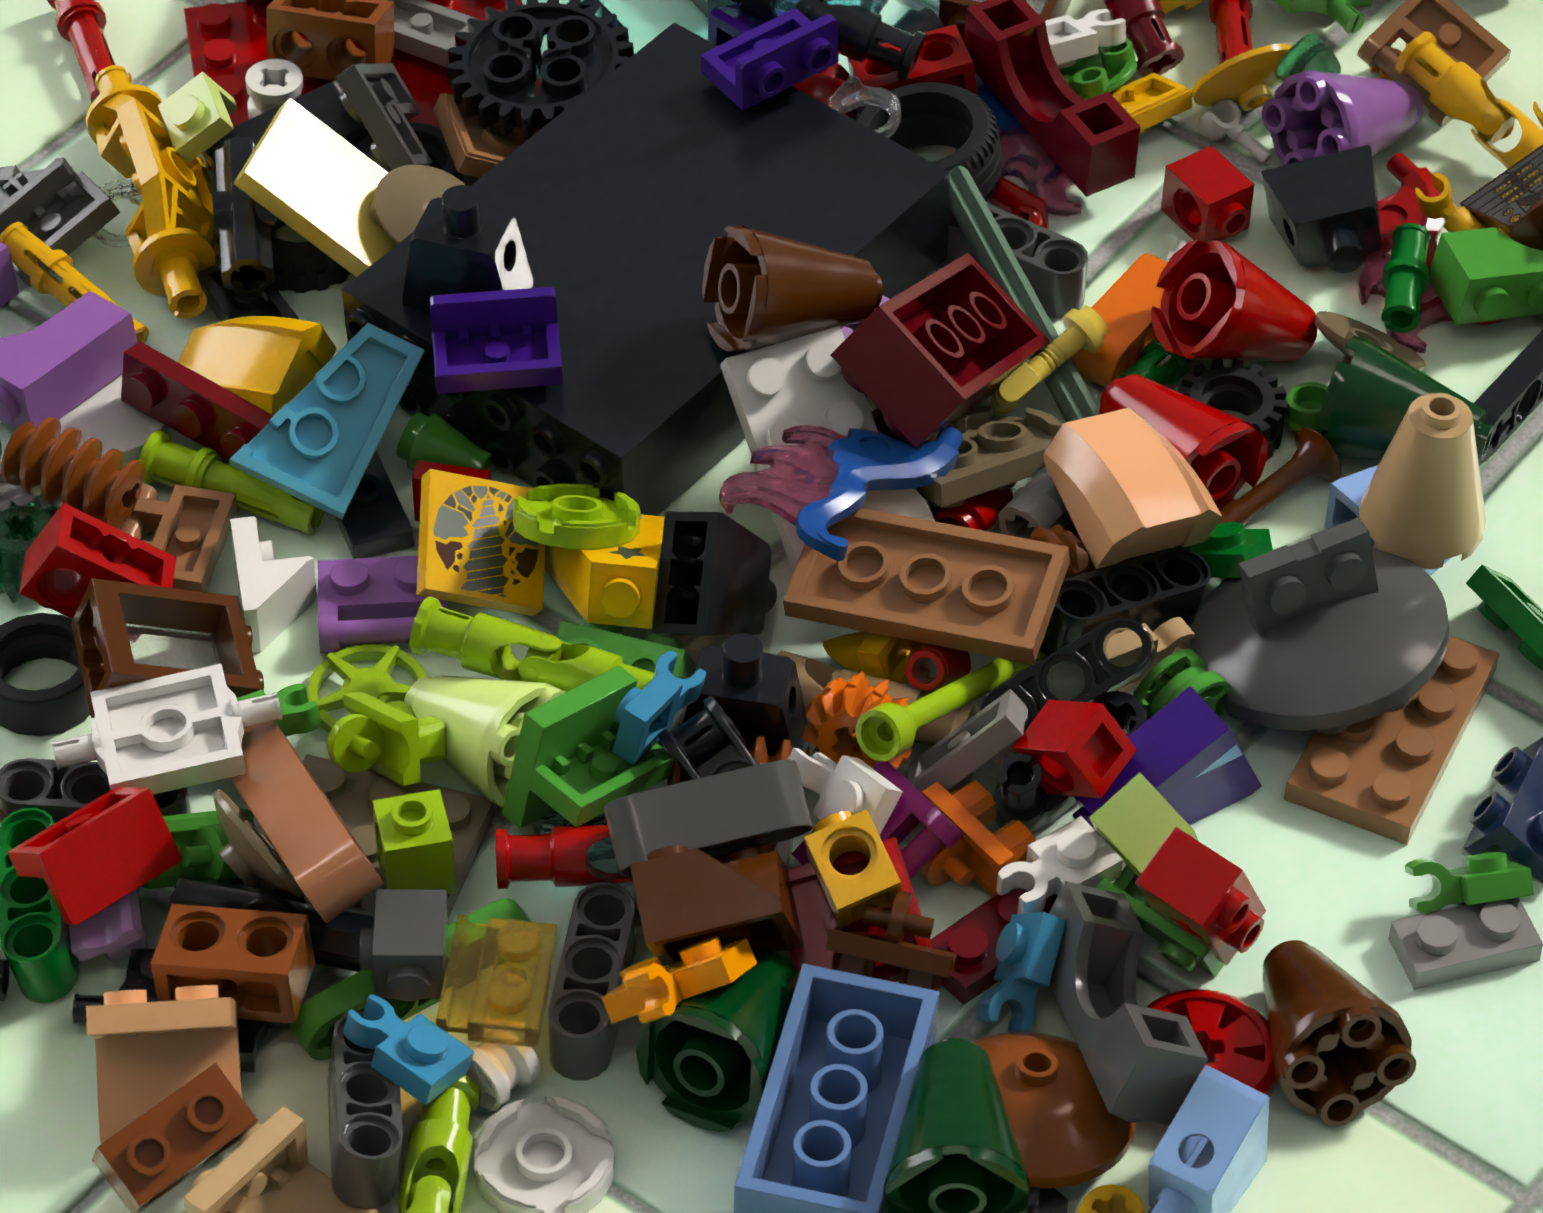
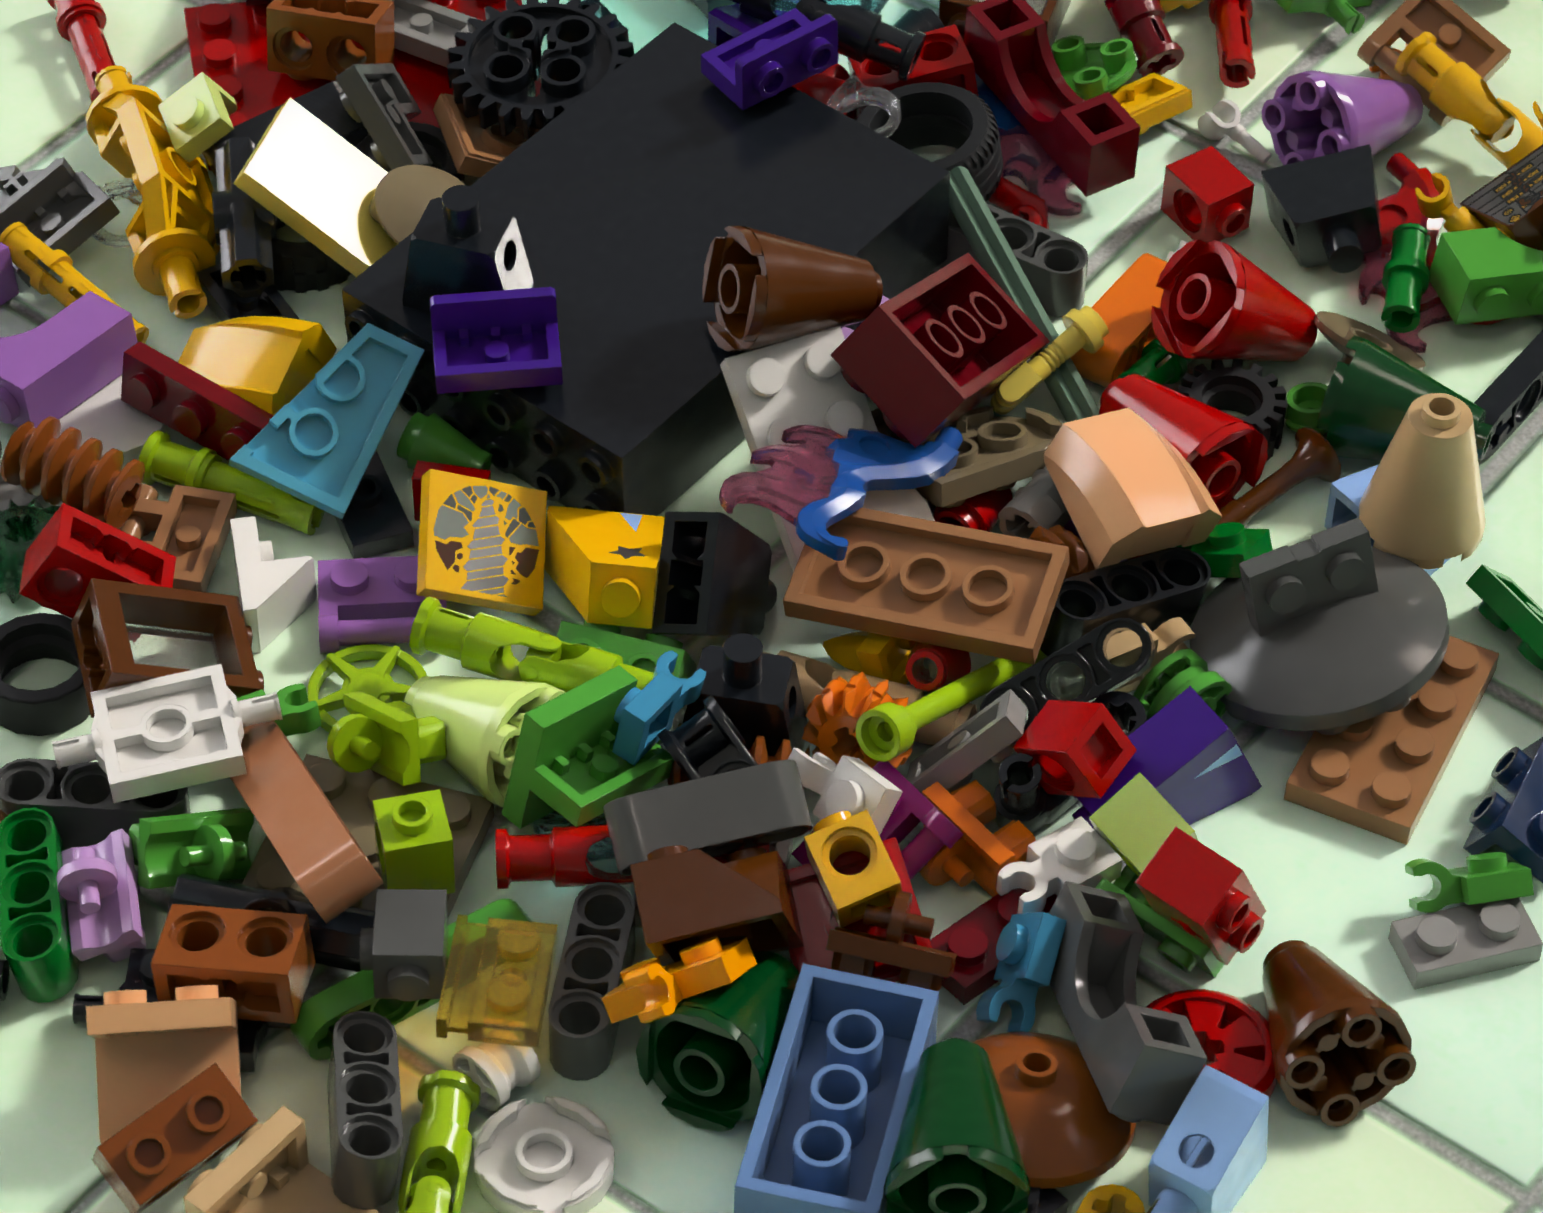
red panel [7,787,181,925] -> none
dark tan dish [213,788,306,899] -> none
white wheel [245,59,304,119] -> none
dark azure plate [343,995,474,1105] -> none
lime tile [513,484,641,549] -> none
white plate [1045,9,1126,68] -> none
yellow dish [1192,43,1300,111] -> none
clear green tile [1276,33,1341,84] -> none

